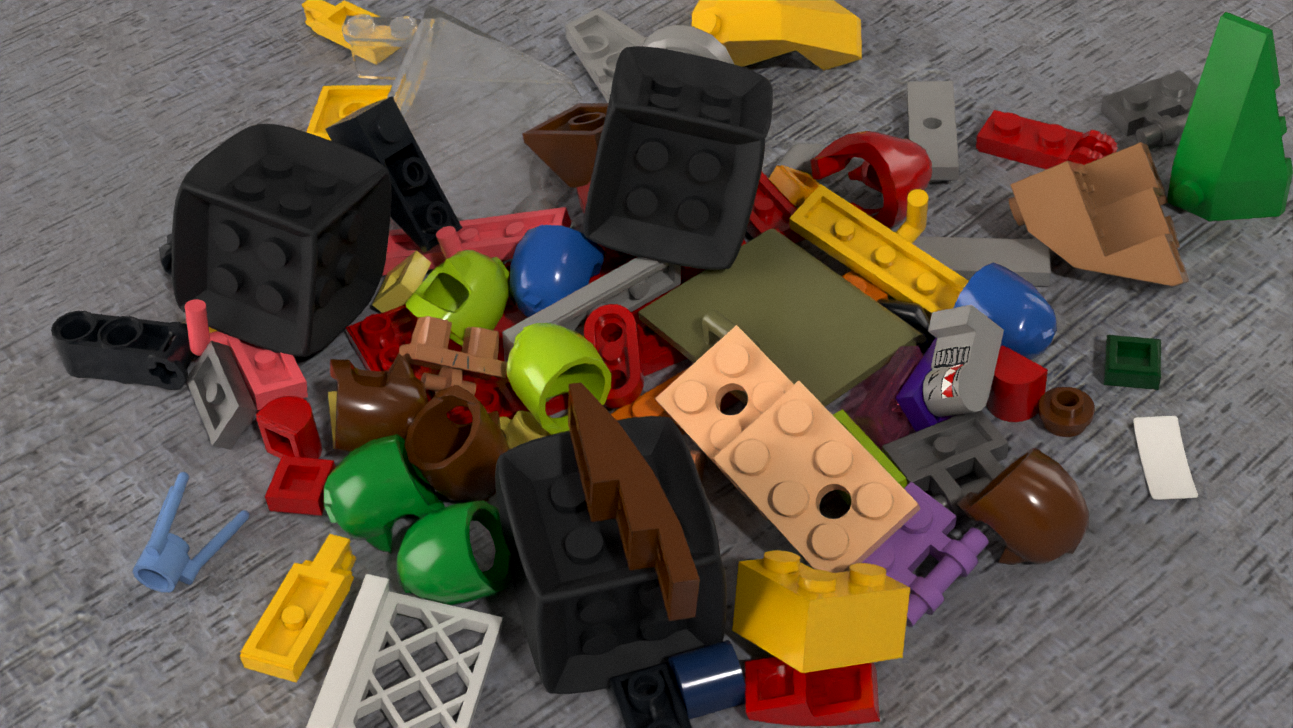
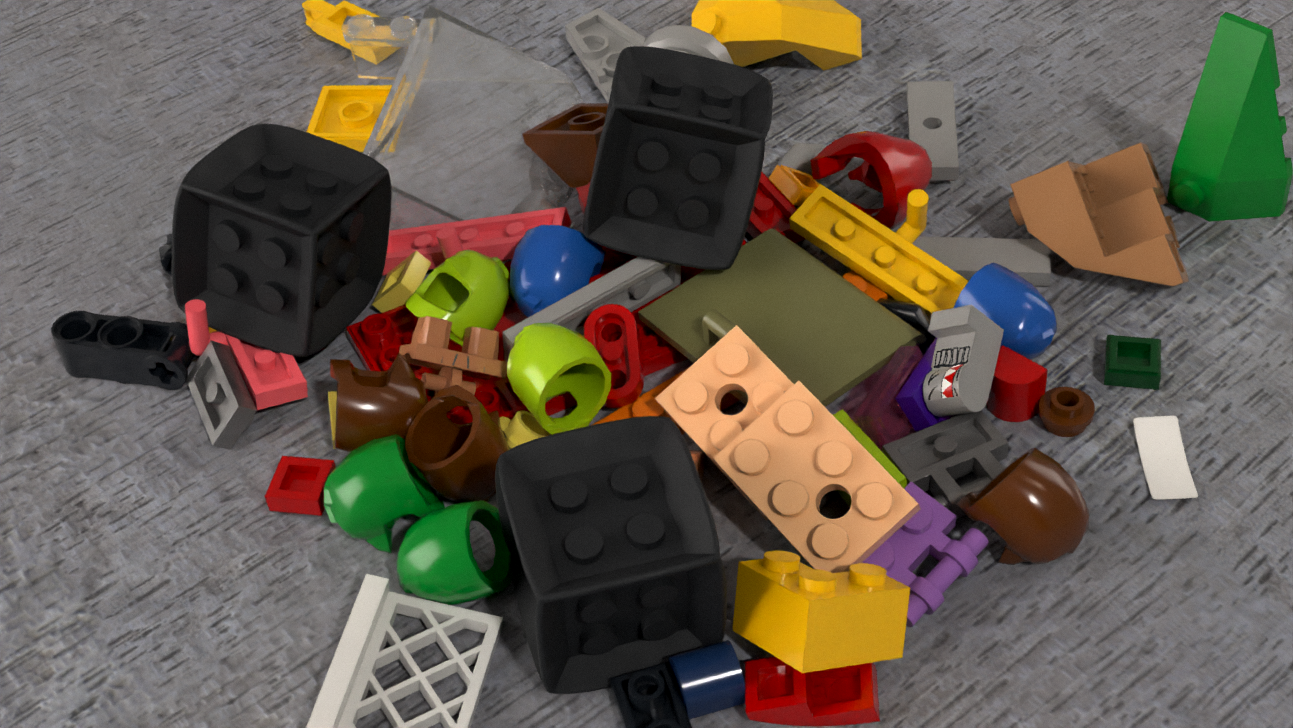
medium blue plant [132,472,249,593] -> none
yellow hinge [240,534,356,683] -> none
red brick [256,396,322,459] -> none
black slope [325,96,462,252] -> none
reddish brown slope [568,382,700,621] -> none
red hinge [976,110,1118,169] -> none
flat silver plate [1101,71,1198,146] -> none

